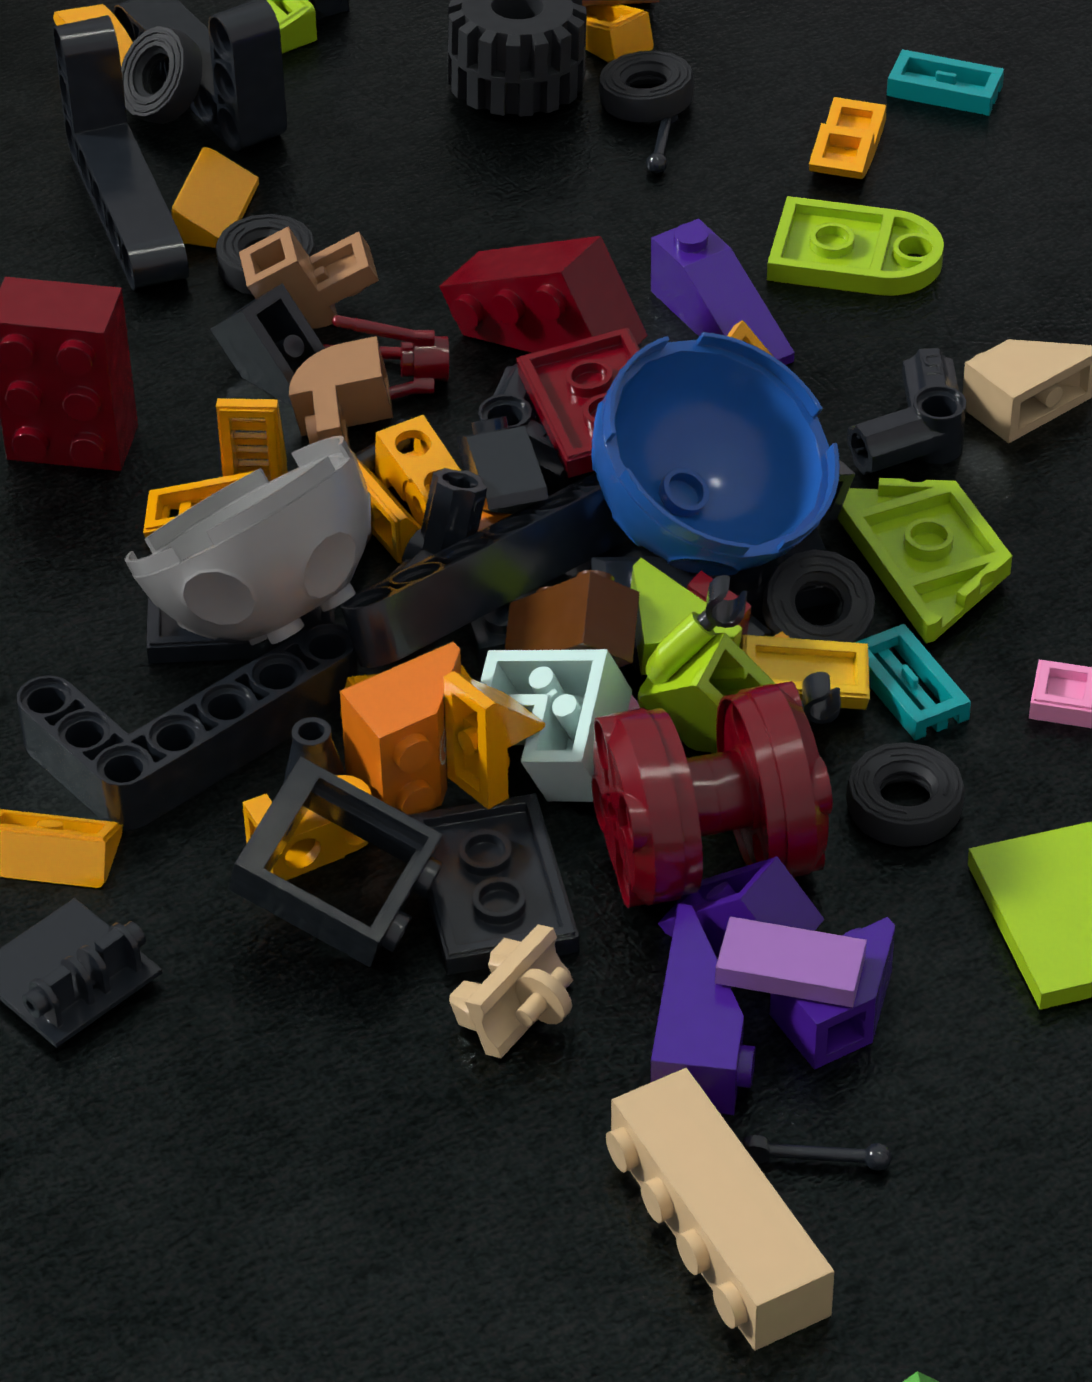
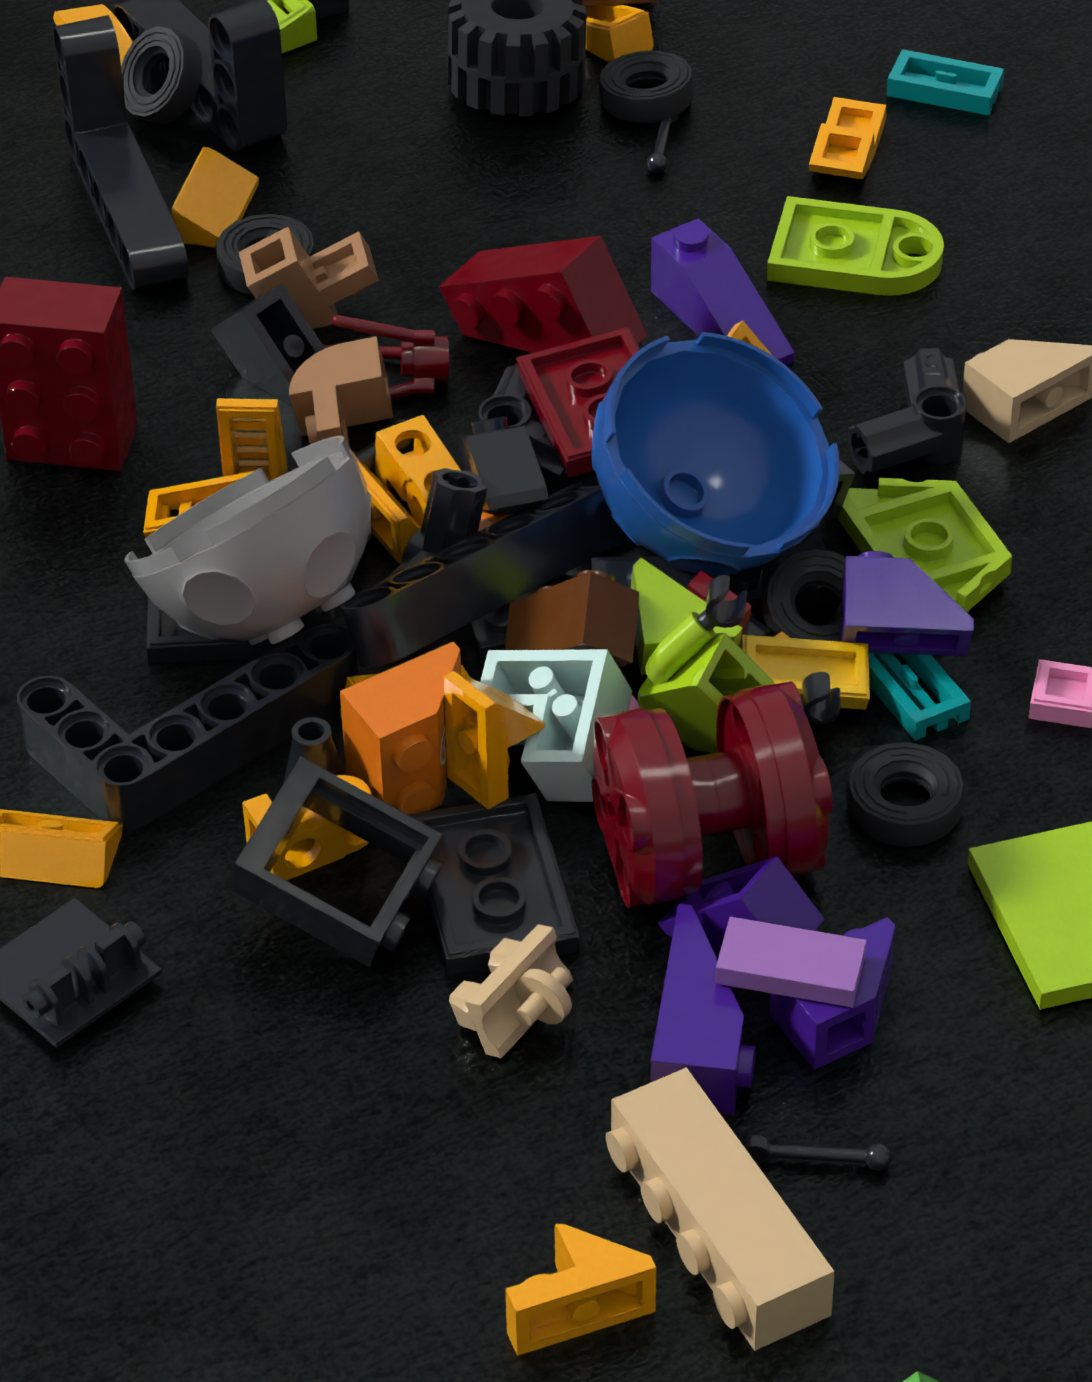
none -> light orange slope [505,1224,656,1356]
none -> dark purple slope [841,551,974,656]

